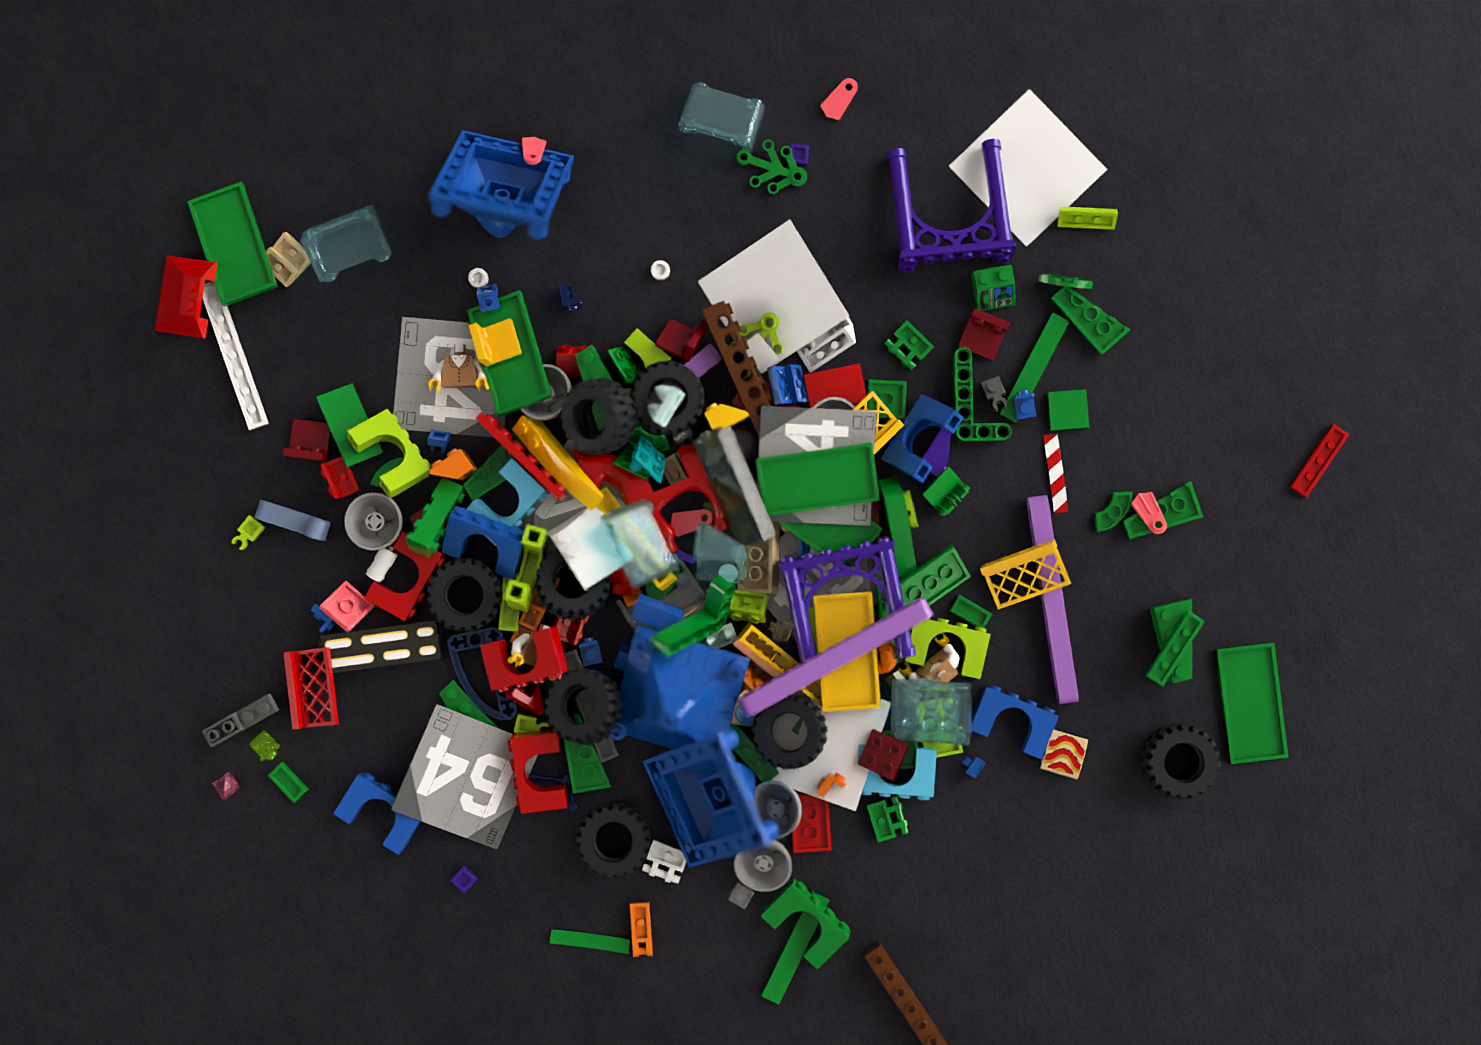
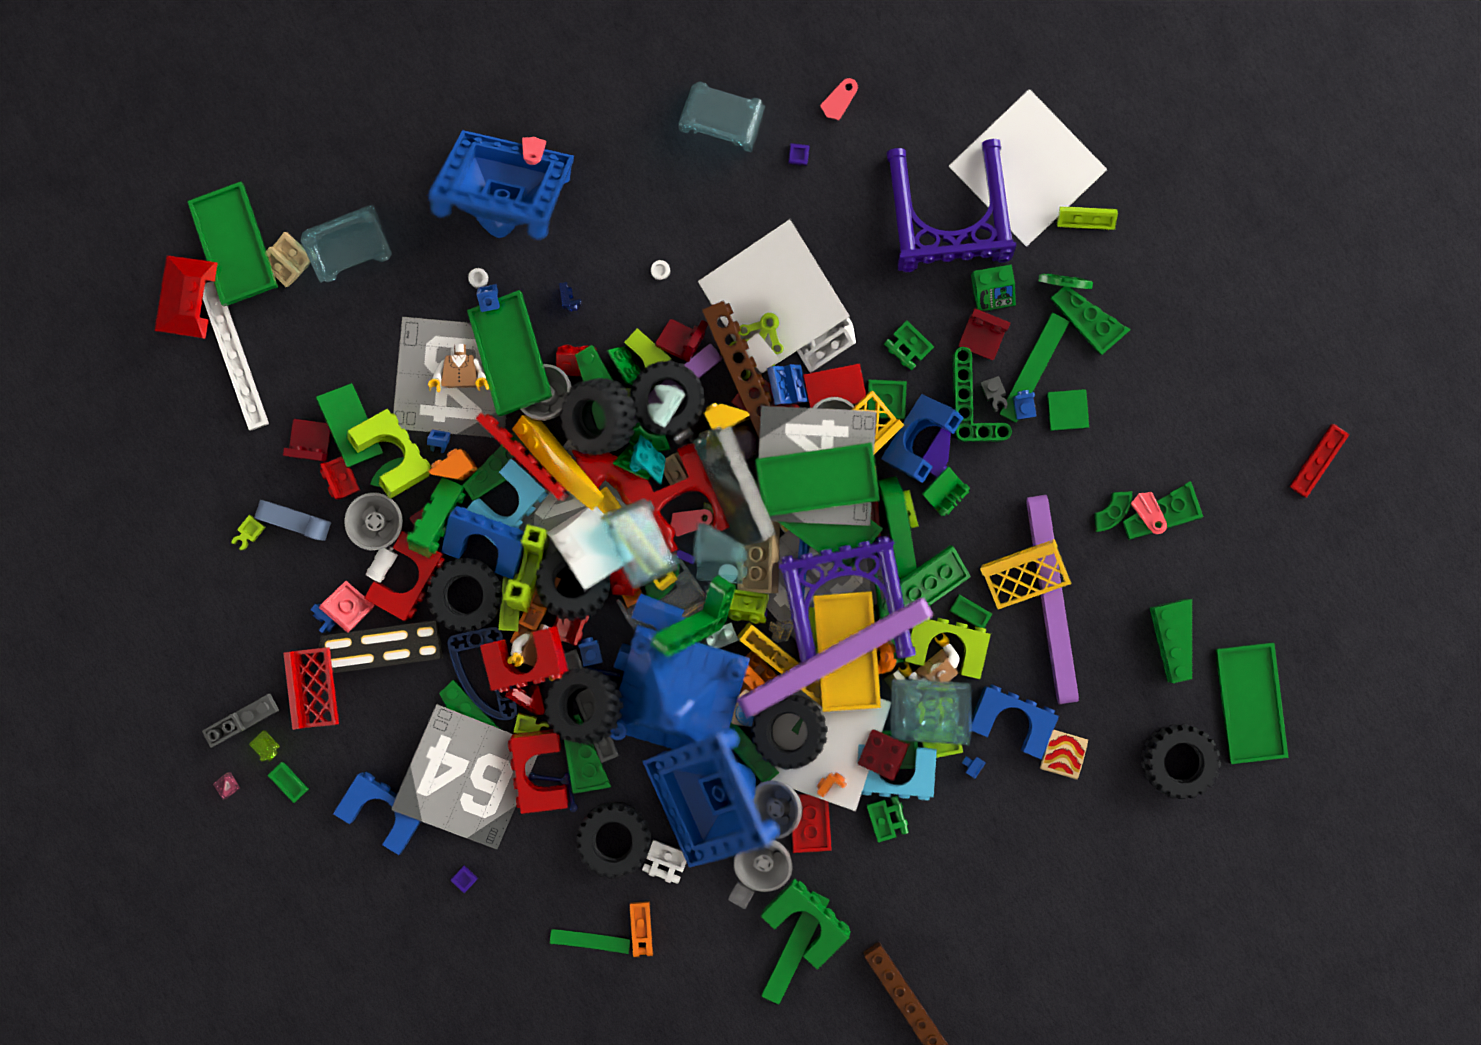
yellow bracket [469,318,522,367] -> none
nougat tile [732,636,781,678] -> none
green plant [736,139,807,194] -> none
sticker [1043,434,1068,513] -> none
green tile [1145,610,1205,687] -> none

